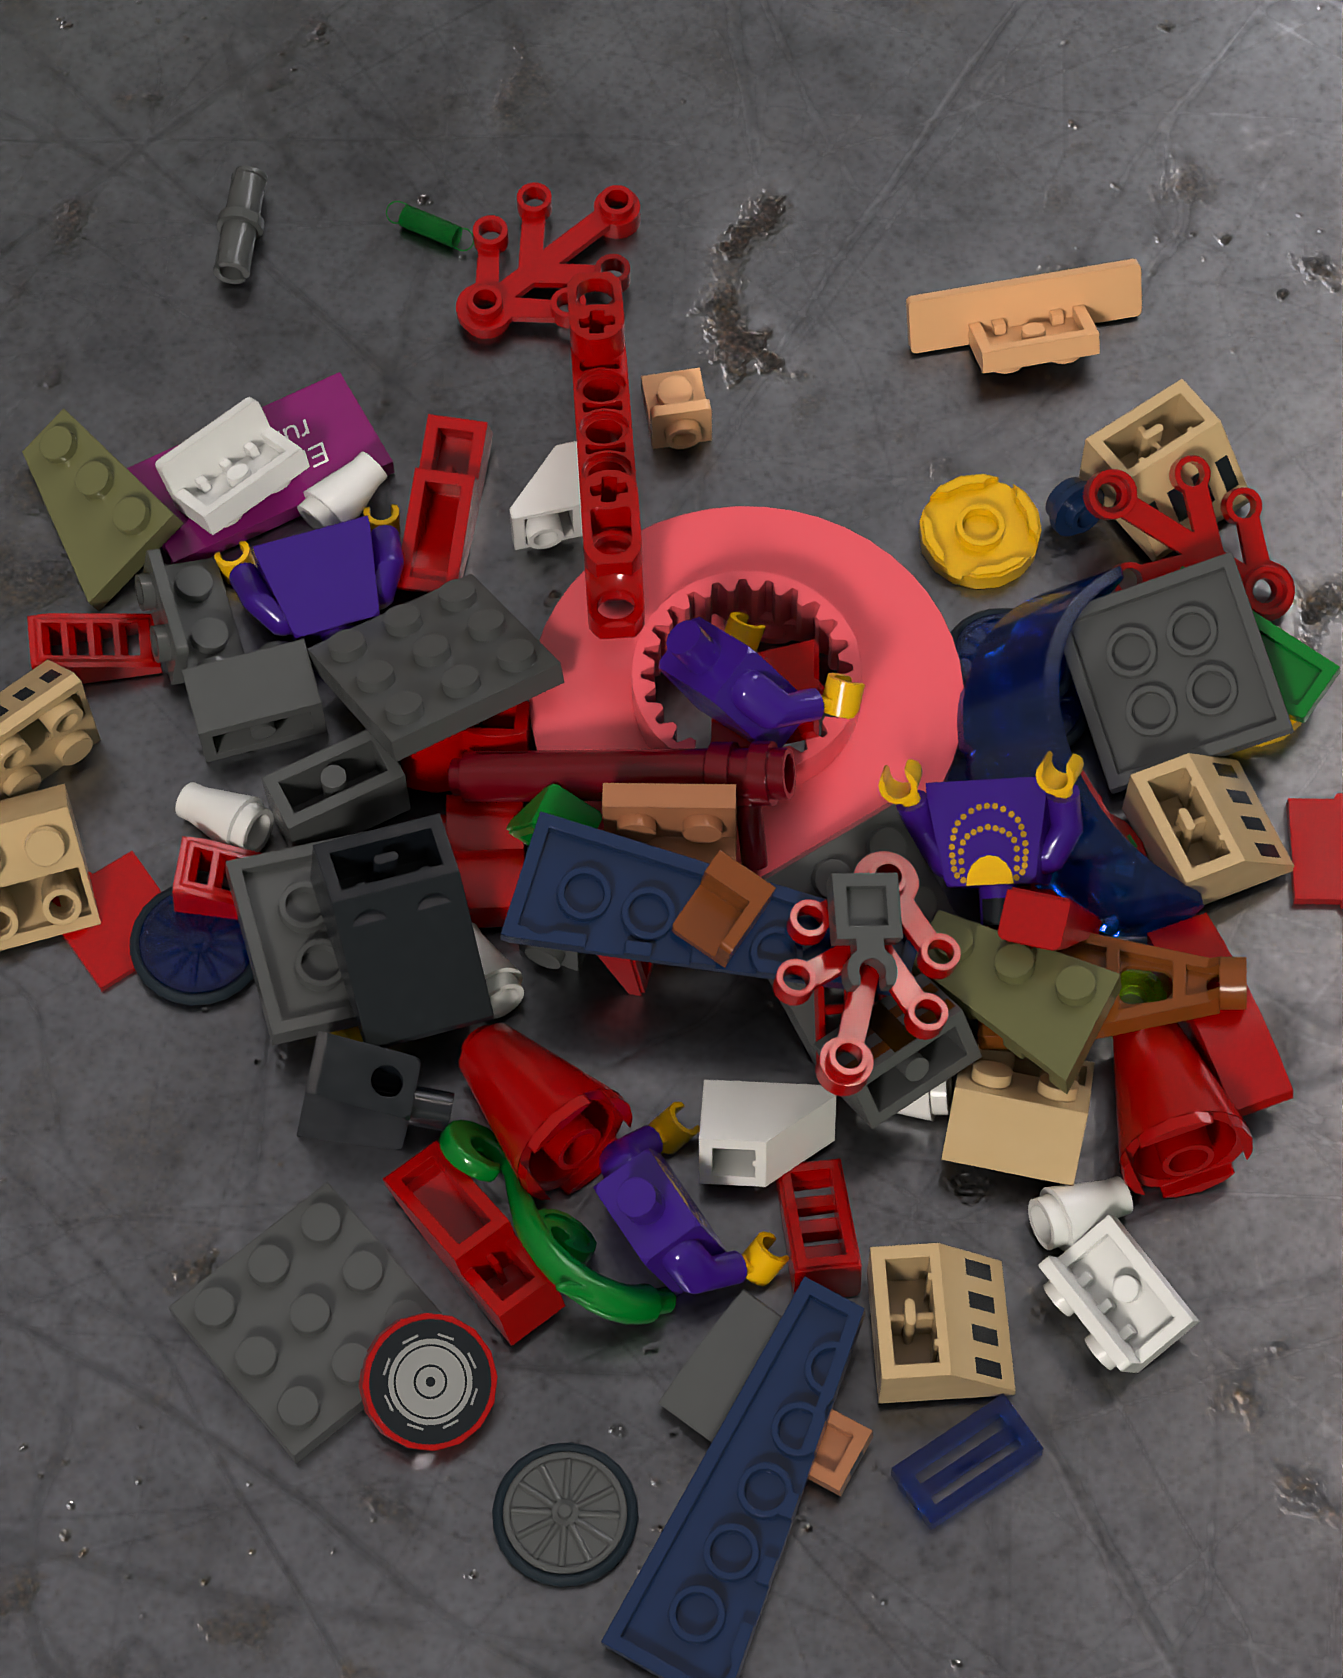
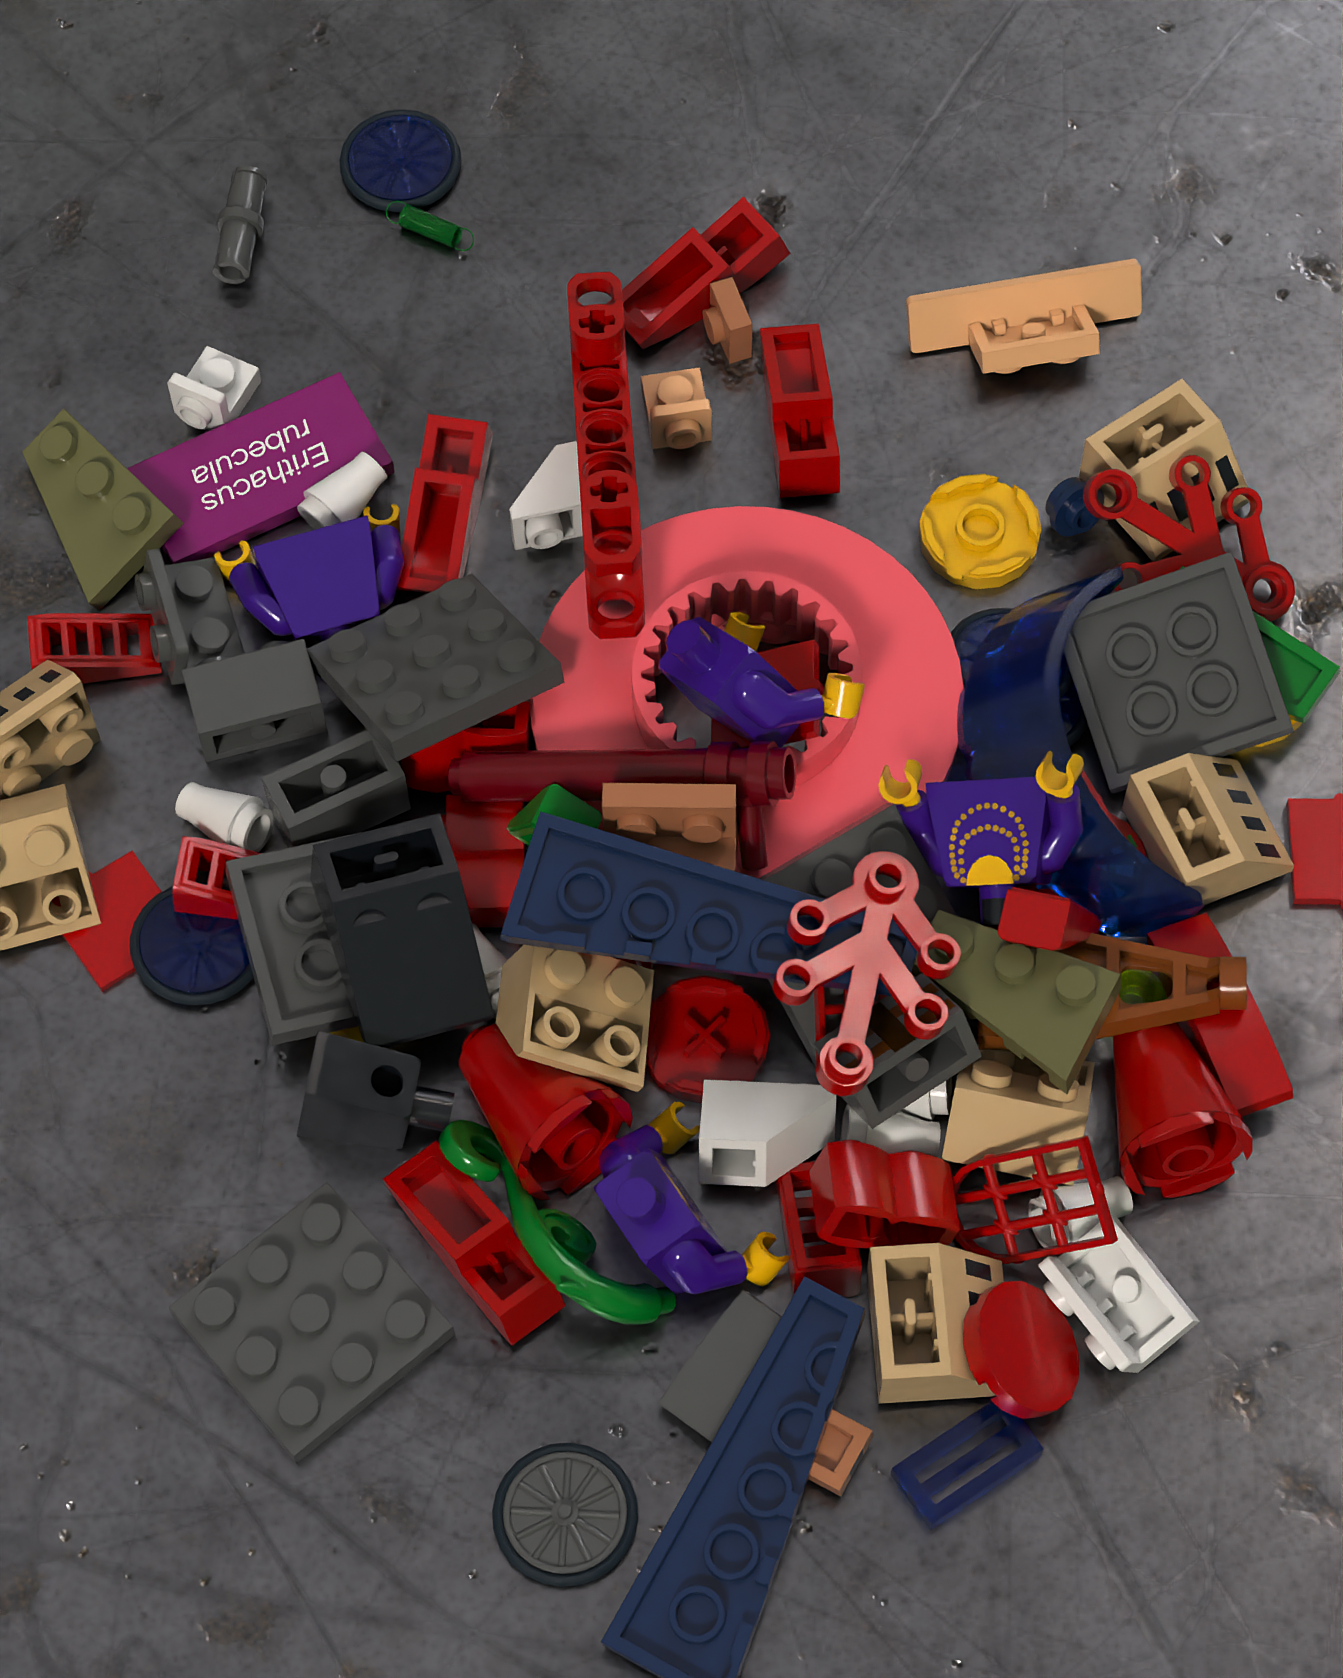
white bracket [155,397,310,535] -> none
tile [359,1313,498,1451] -> none
red plant [456,182,641,339] -> none
dark orange panel [672,850,776,968] -> none
dark grey plate [826,873,903,992] -> none
none -> white bracket [167,346,261,429]
none -> clear blue wheel [339,109,461,212]
none -> tan slope [496,945,654,1092]
none -> red slope [606,197,791,349]
none -> red tile [645,975,770,1104]
none -> nougat plate [702,277,752,364]
none -> red slope [760,323,840,498]
none -> red brick [809,1139,960,1248]
none -> white cone [840,1104,941,1157]
none -> red window [952,1135,1118,1264]
none -> red tile [963,1281,1079,1419]

